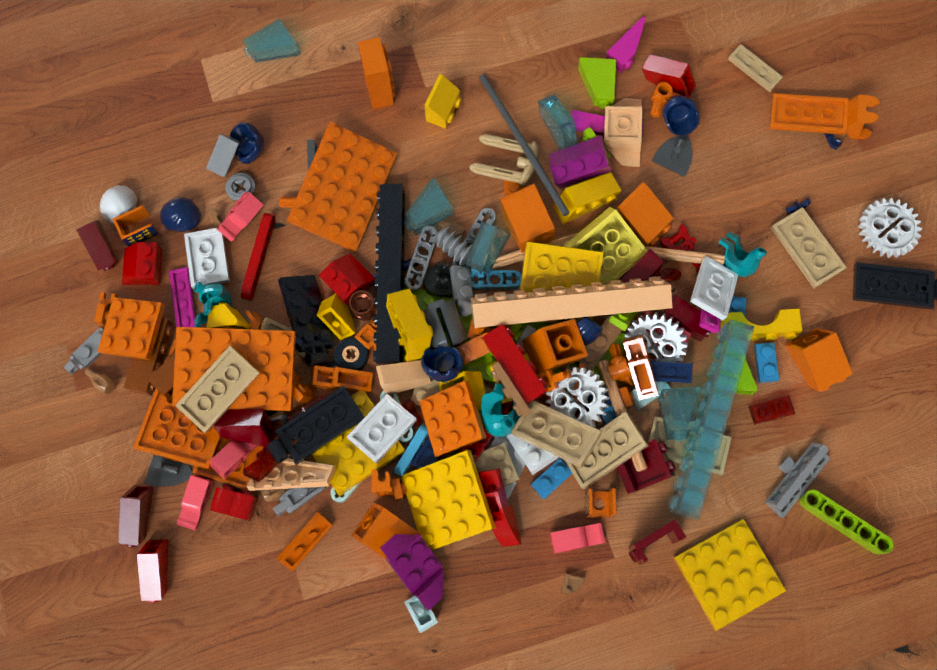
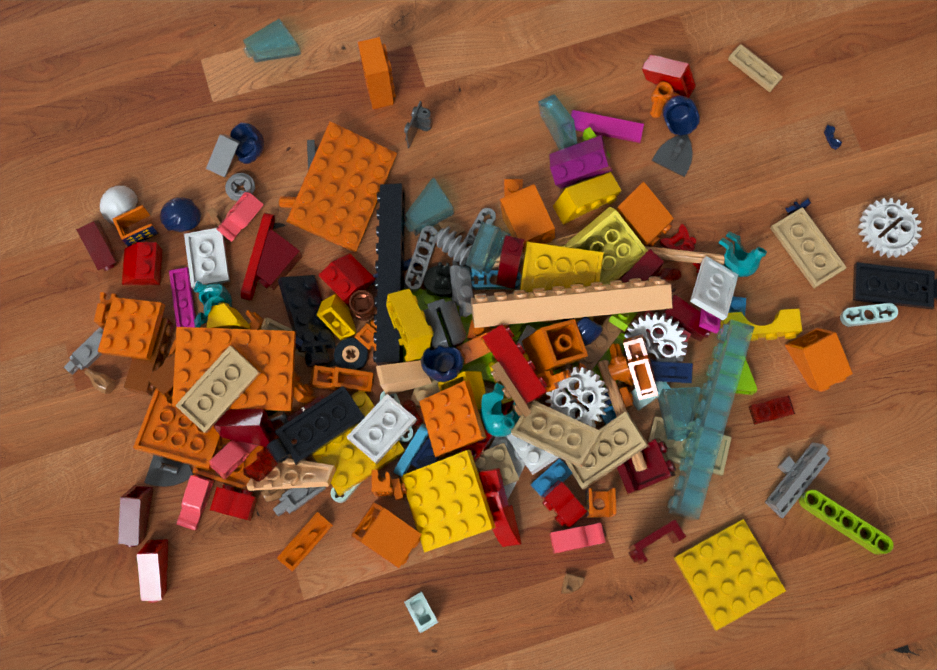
magenta piece [380,533,444,611] -> none
yellow slope [425,74,462,129] -> none
tan piece [470,134,538,187] -> none
dark grey piece [479,74,570,216] -> none
lime slope [578,57,616,108] -> none
light nougat piece [604,98,642,167] -> none
dark pink slope [606,16,646,73] -> none
dark azure plate [754,343,779,383] -> none
orange hinge [770,93,880,139] -> none
none -> dark red slope [256,229,303,290]
none -> dark grey hinge [404,101,432,148]
none -> dark red slope [496,235,525,289]
none -> red brick [541,480,587,528]
none -> light aqua beam [840,303,898,327]

